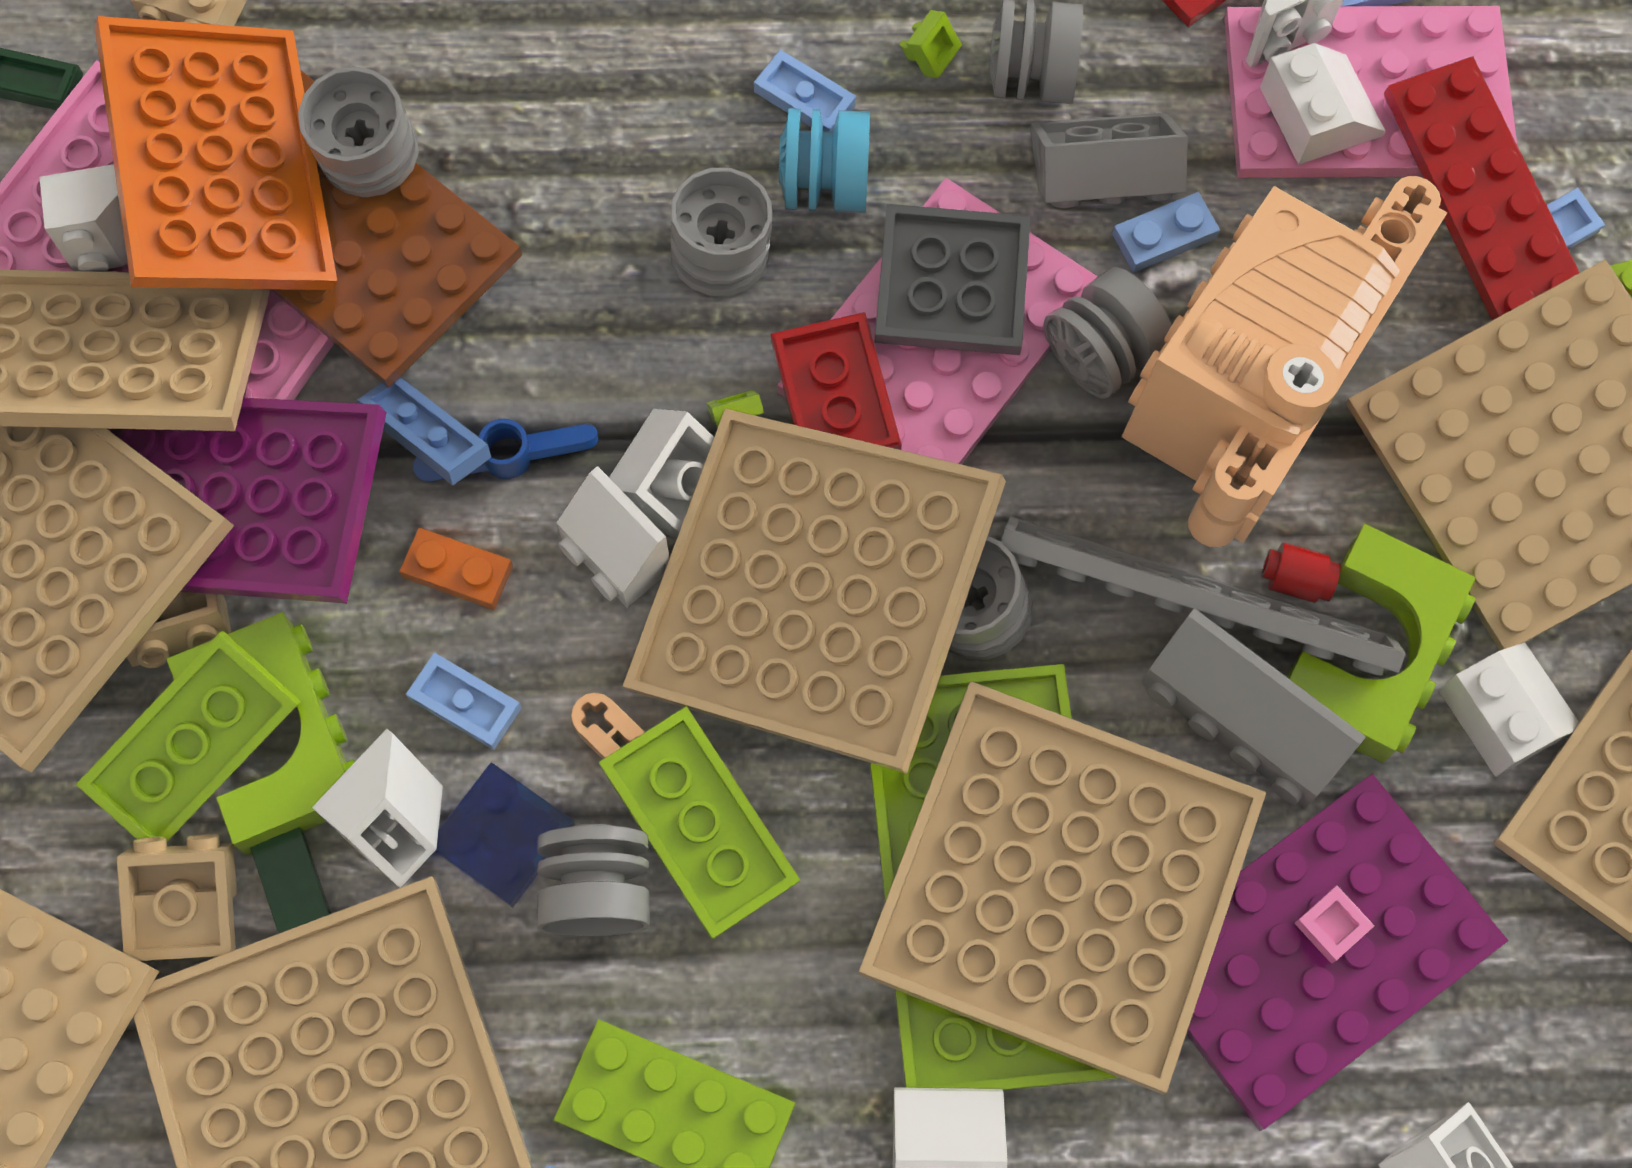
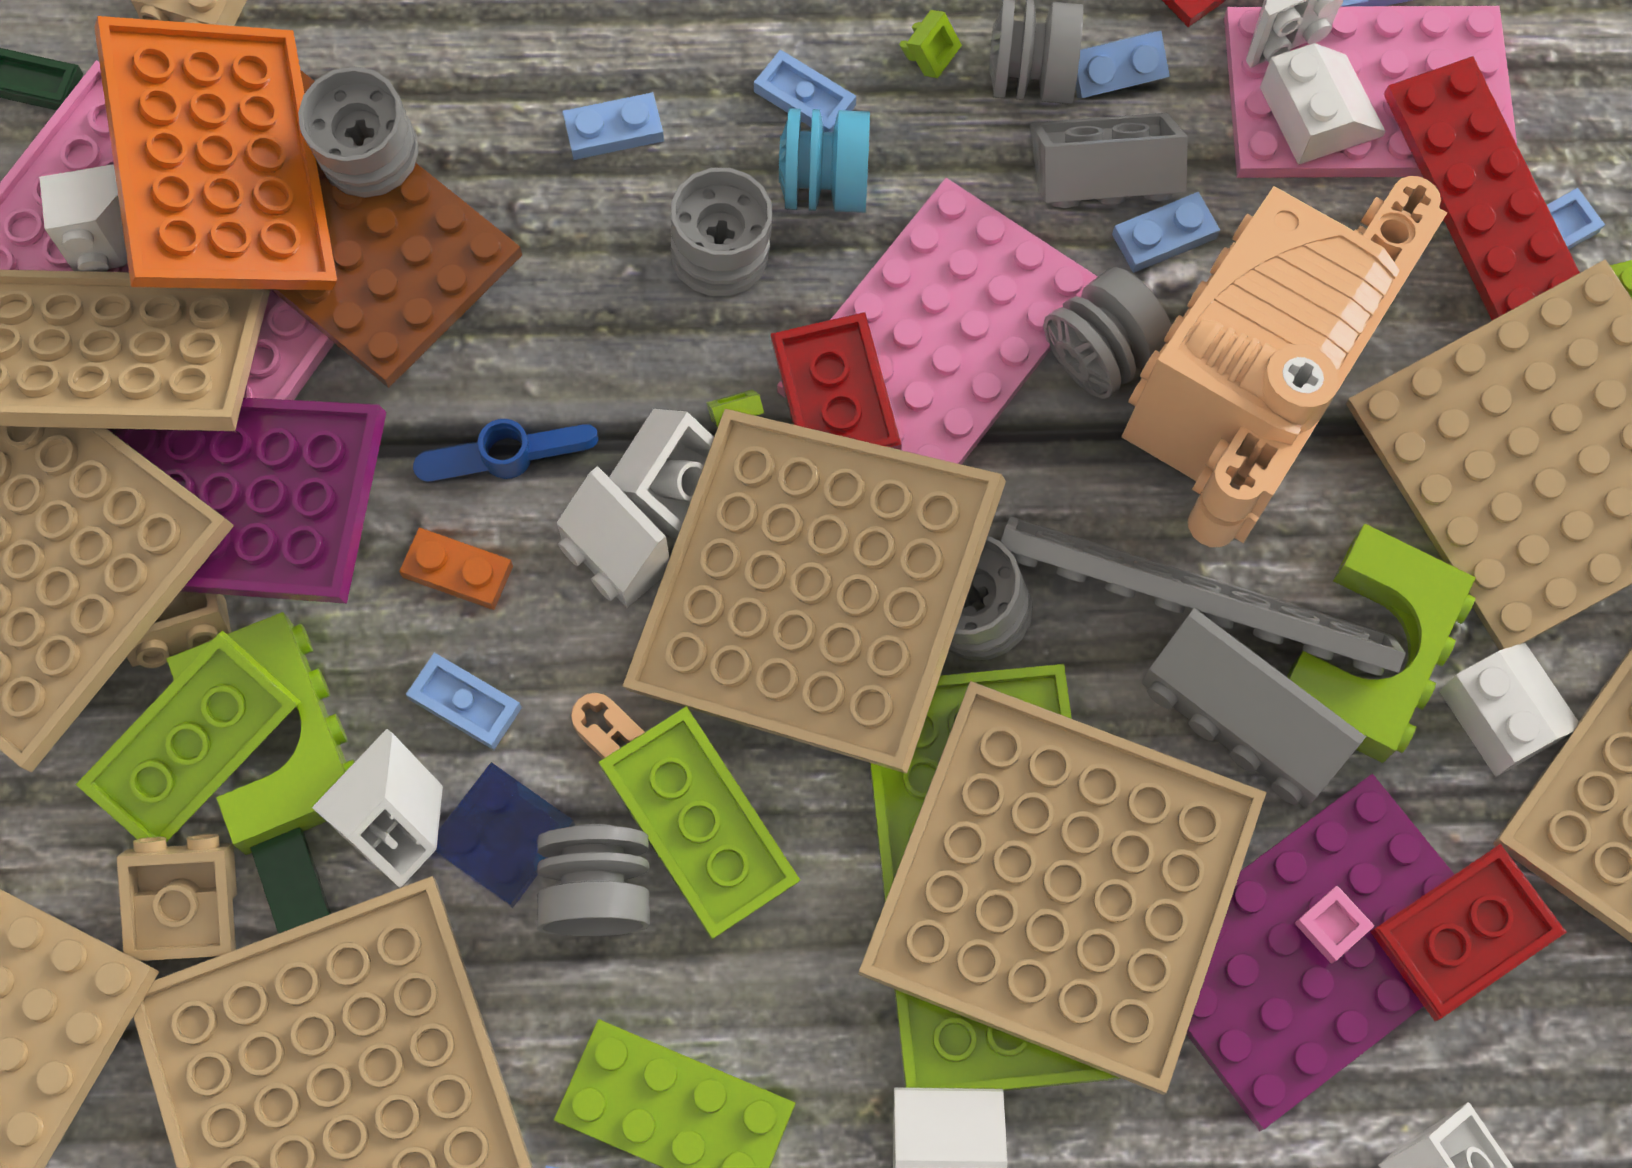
medium blue plate [357,377,491,485] -> none
dark grey plate [874,204,1031,355] -> none
red brick [1261,542,1341,603] -> none
none -> light blue plate [563,92,664,160]
none -> light blue plate [1075,31,1170,98]
none -> red tile [1370,844,1567,1022]

